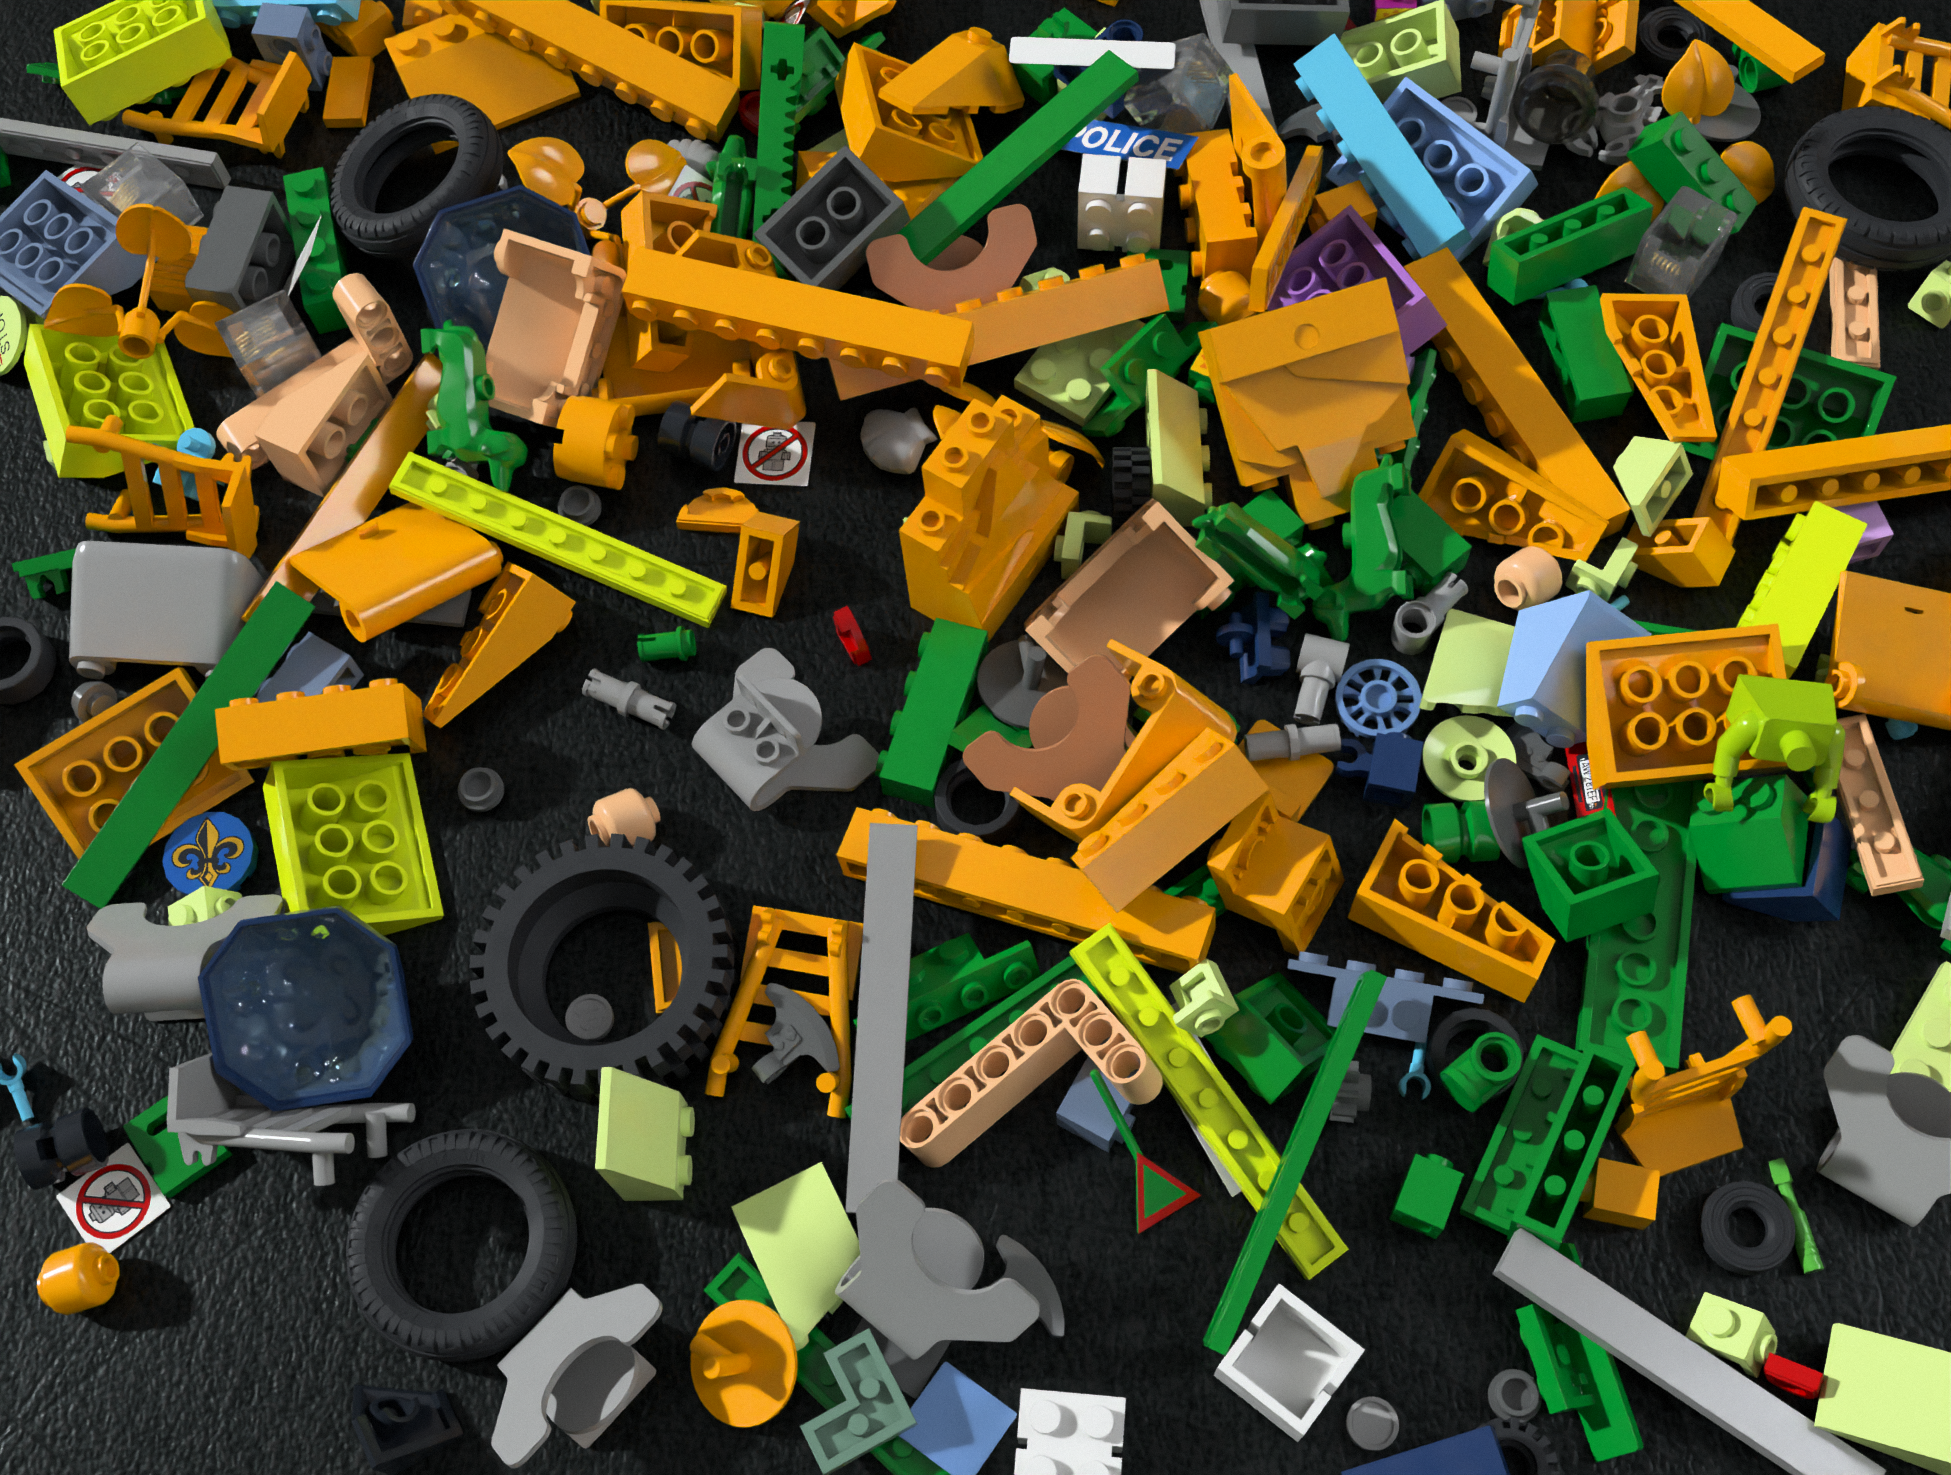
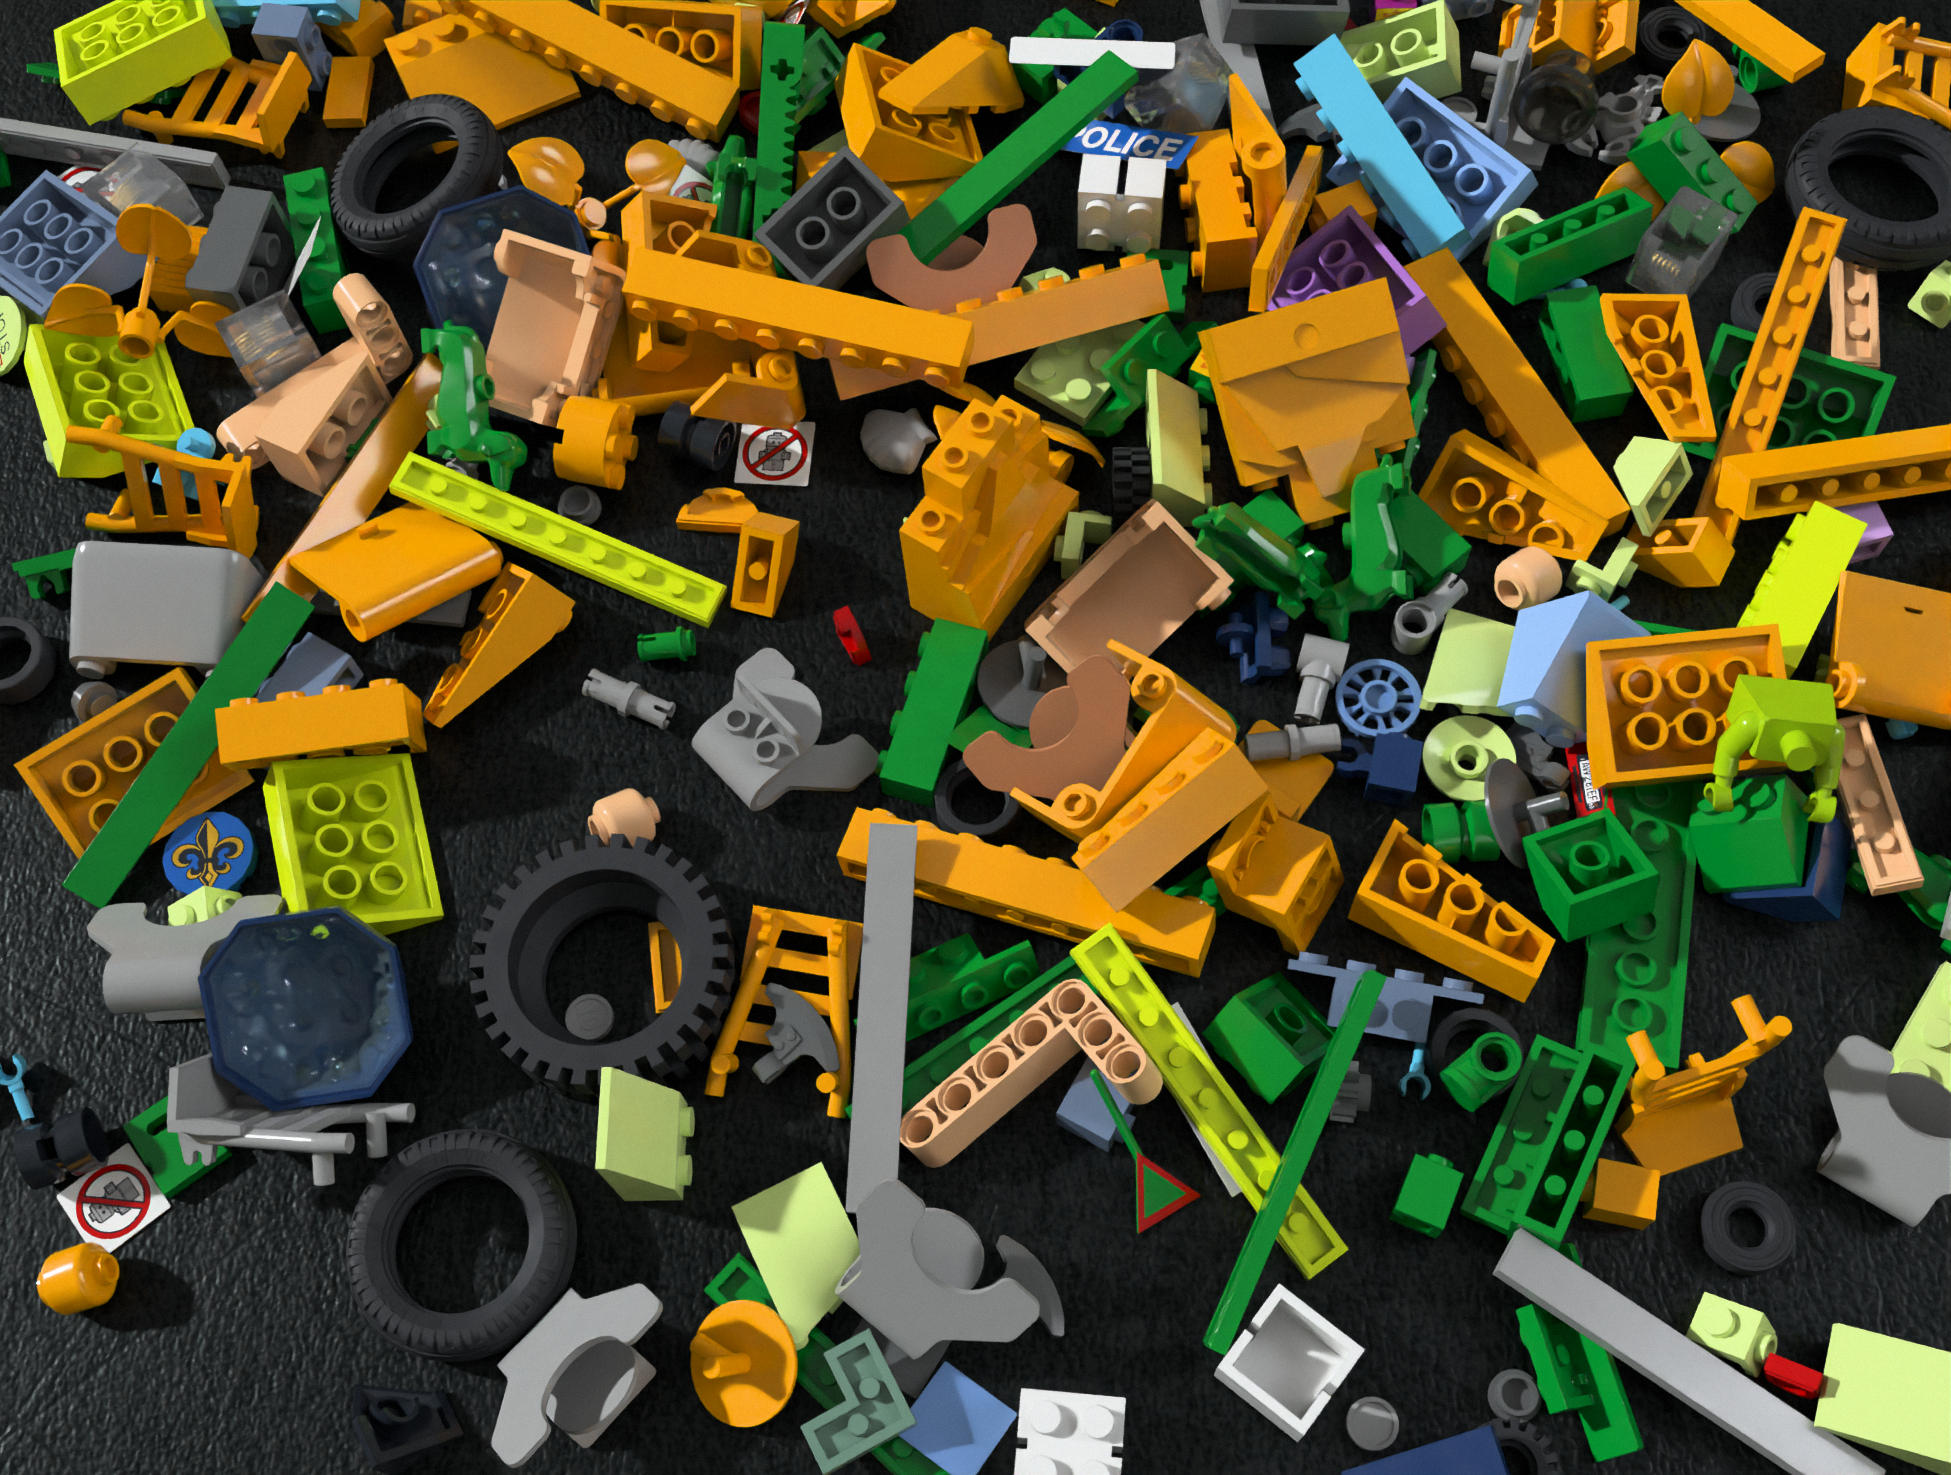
dark grey plate [458,767,504,812] -> none
yellowish green bracket [1169,958,1239,1038] -> none
light orange head [1198,270,1257,326] -> none
bright green piece [1768,1158,1824,1274] -> none

